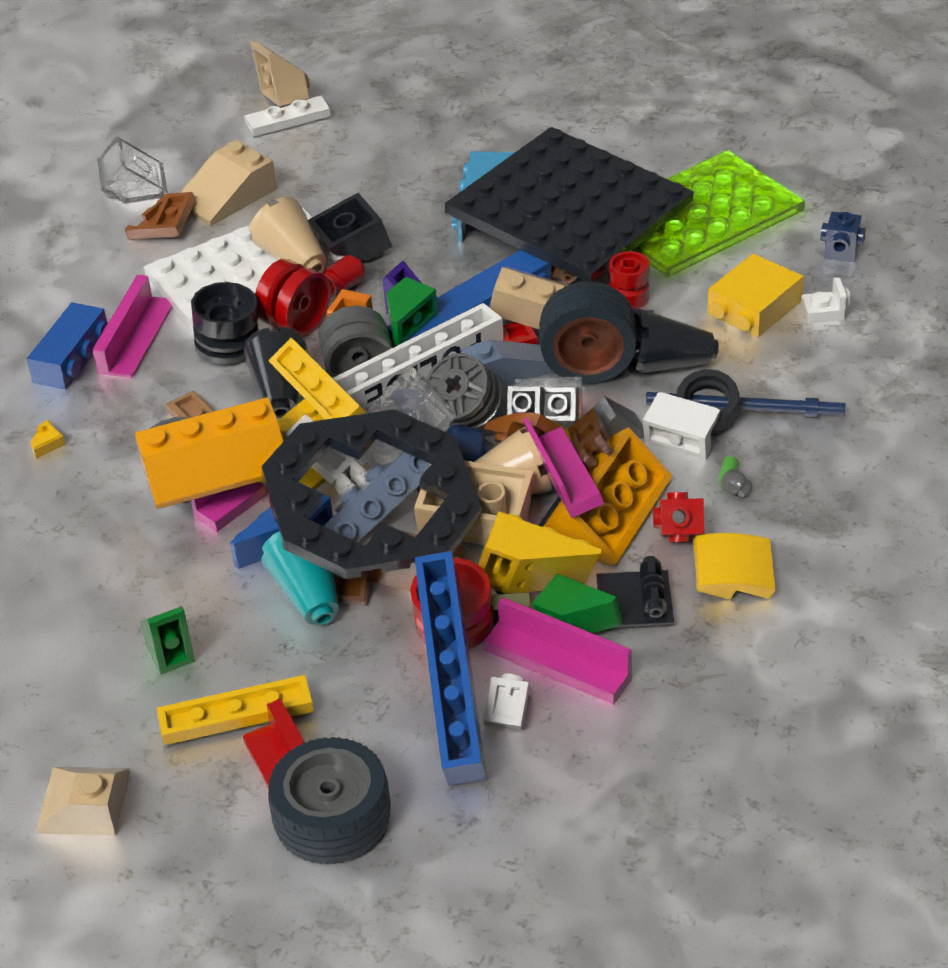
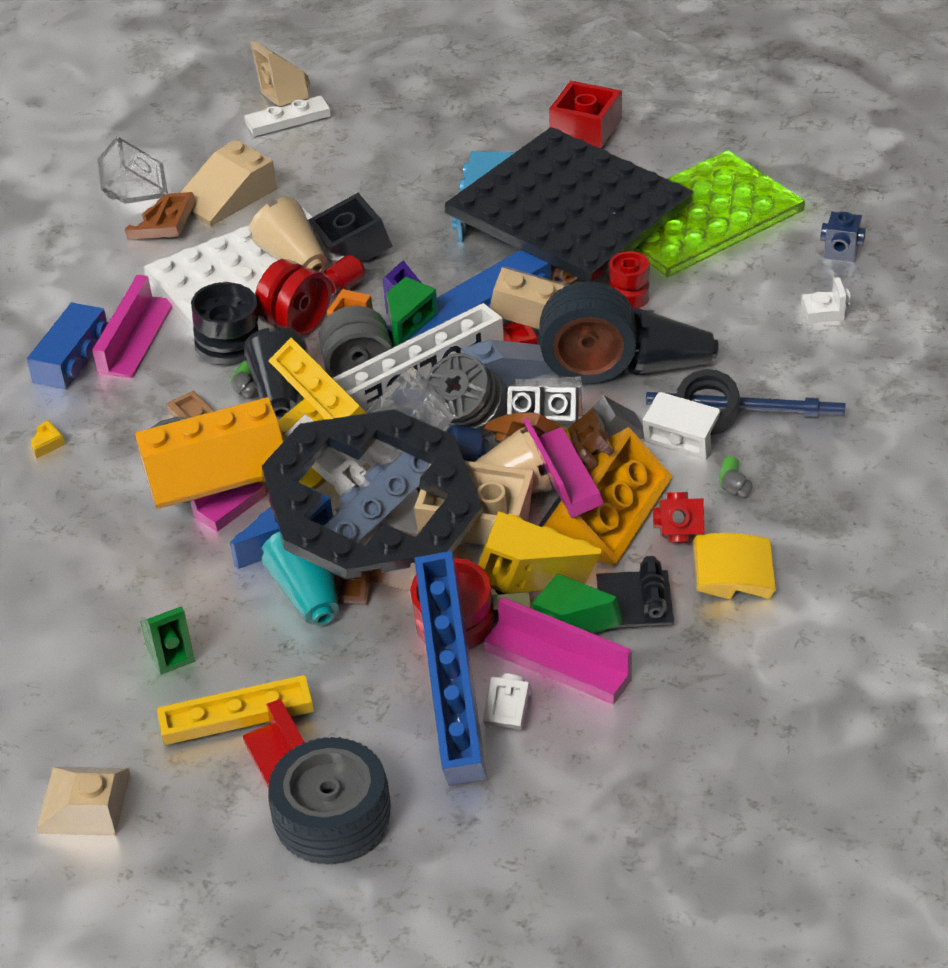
yellow brick [707,253,804,337] -> none
none -> dark grey arm [230,360,256,398]
none -> red brick [549,80,622,148]

